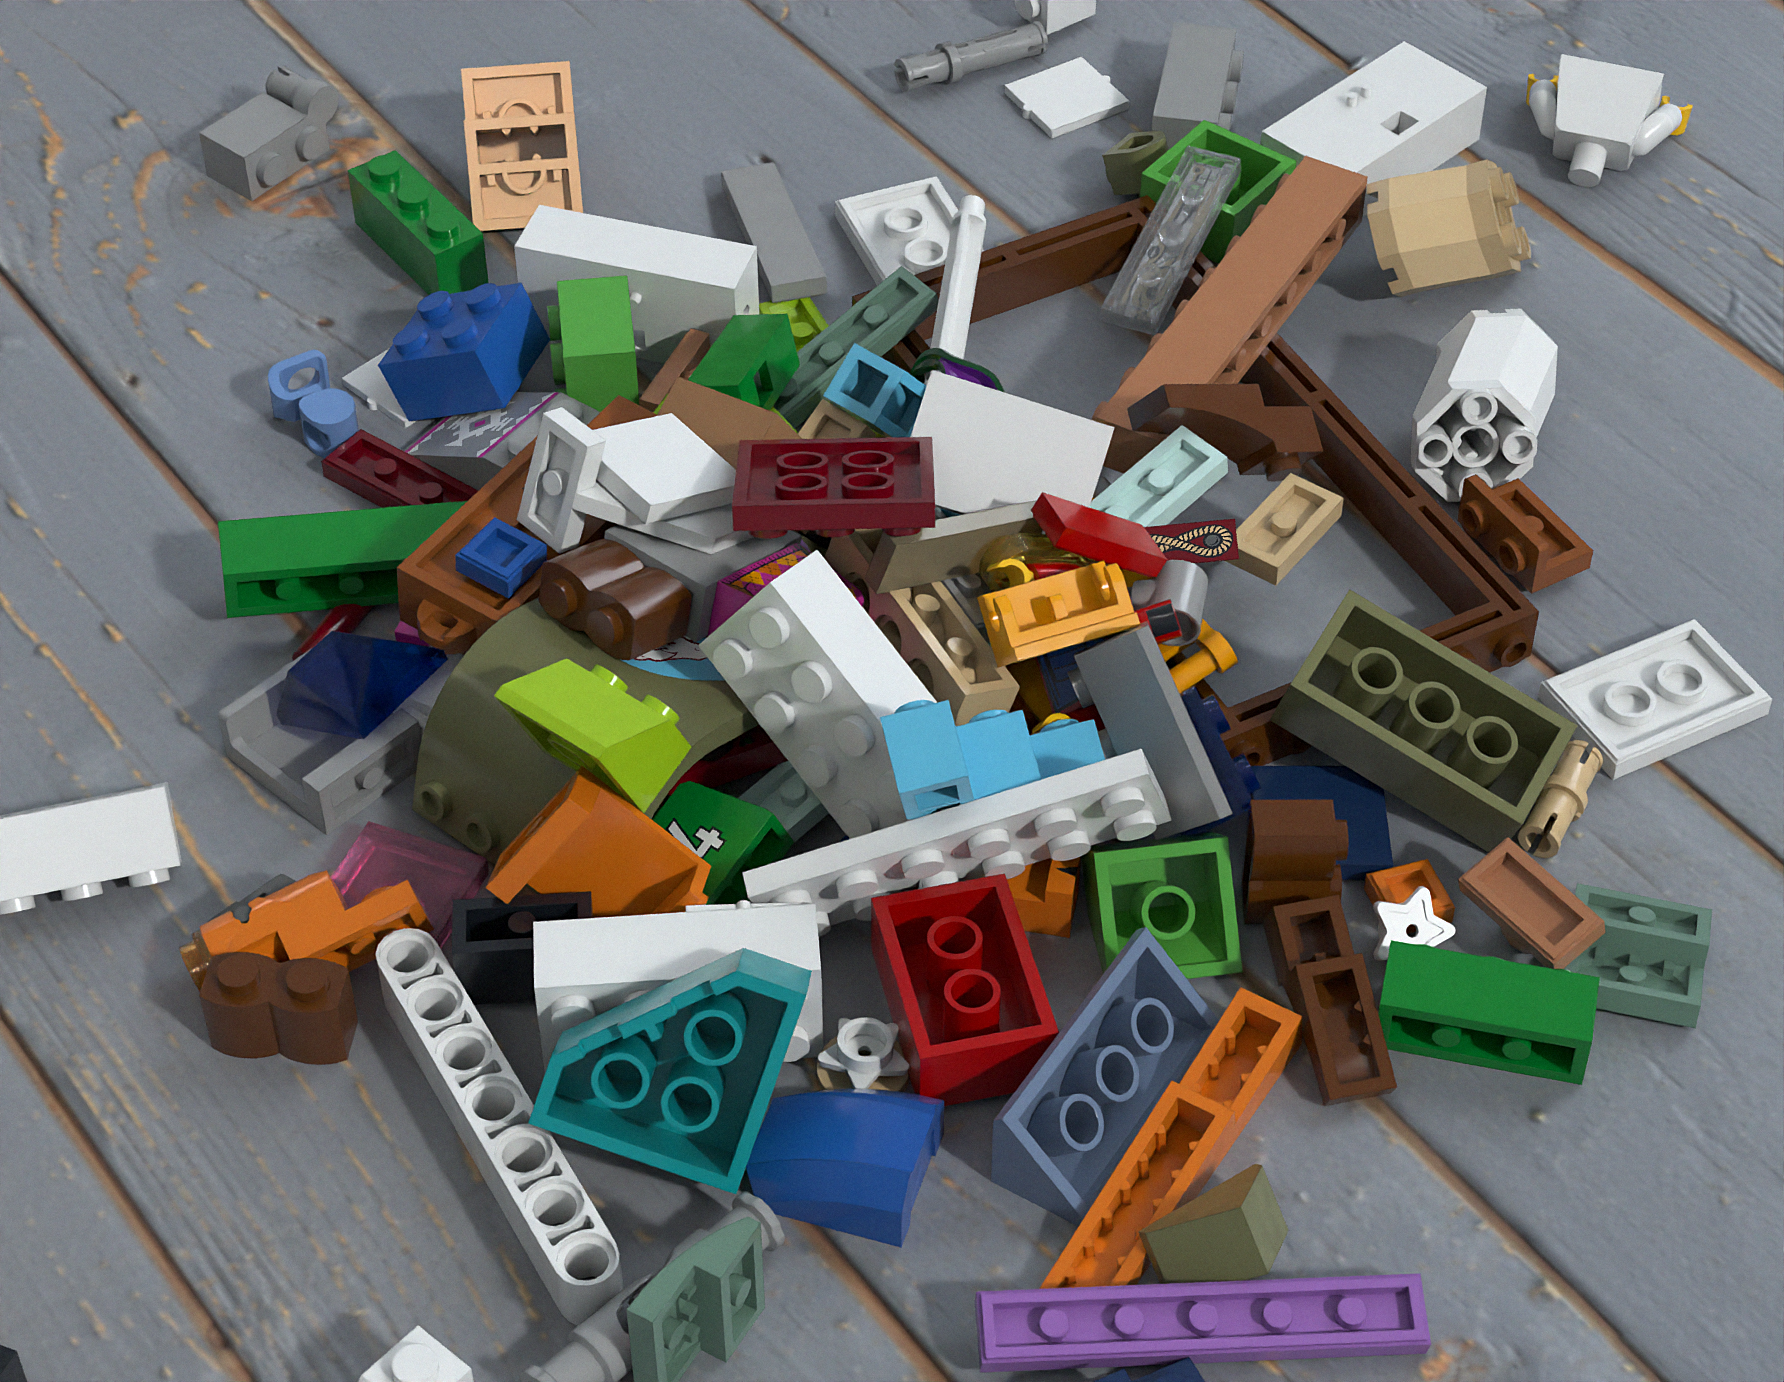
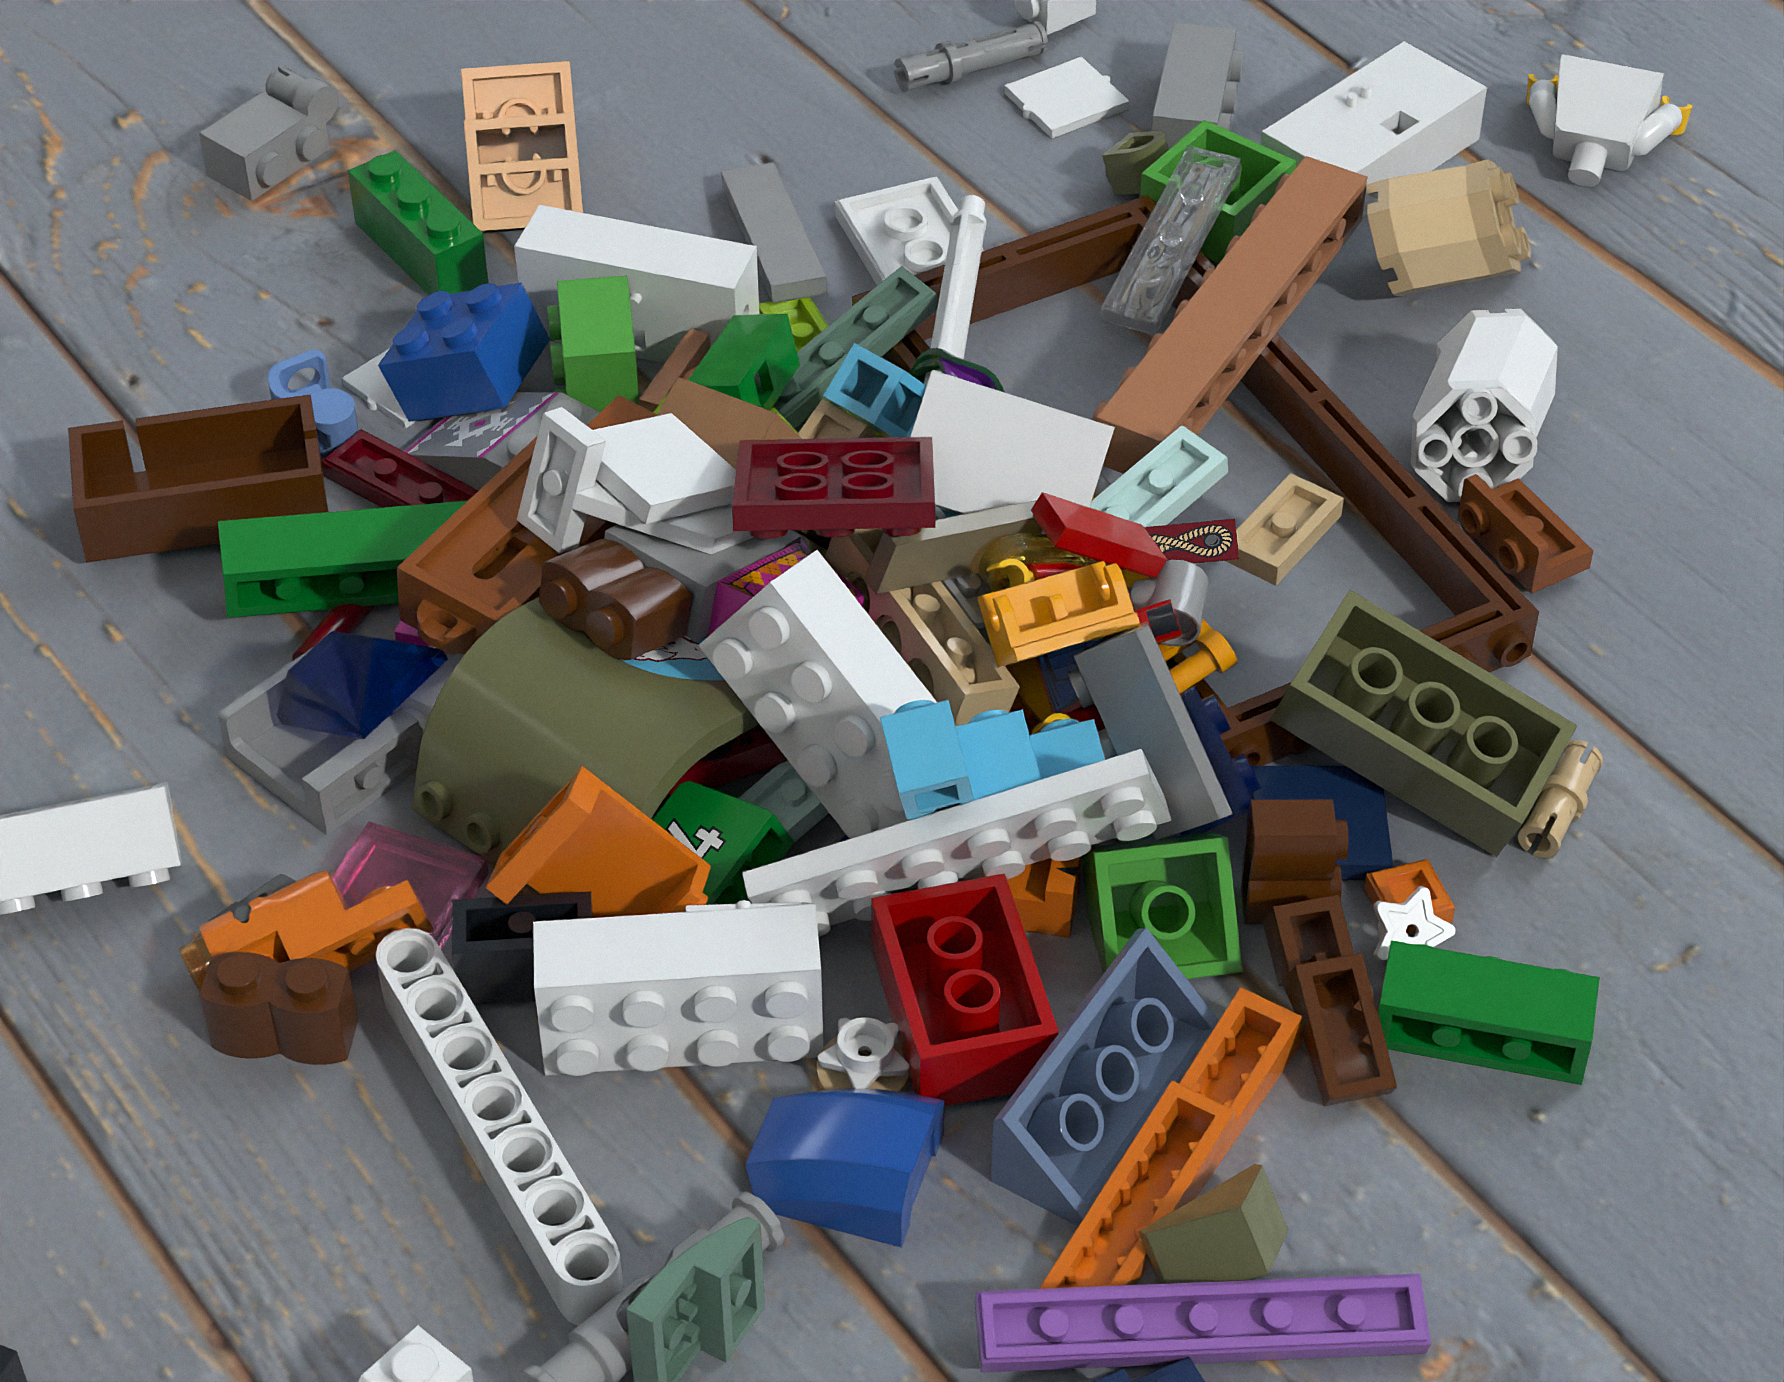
blue tile [455,517,547,599] -> none
lime slope [494,658,692,813] -> none
teal brick [528,948,812,1194] -> none
reddish brown slope [1127,384,1323,482] -> none
nougat tile [1458,837,1606,969] -> none
white tile [1538,619,1772,780] -> none
sand green slope [1564,883,1712,1028] -> none
none -> reddish brown piece [68,394,329,562]

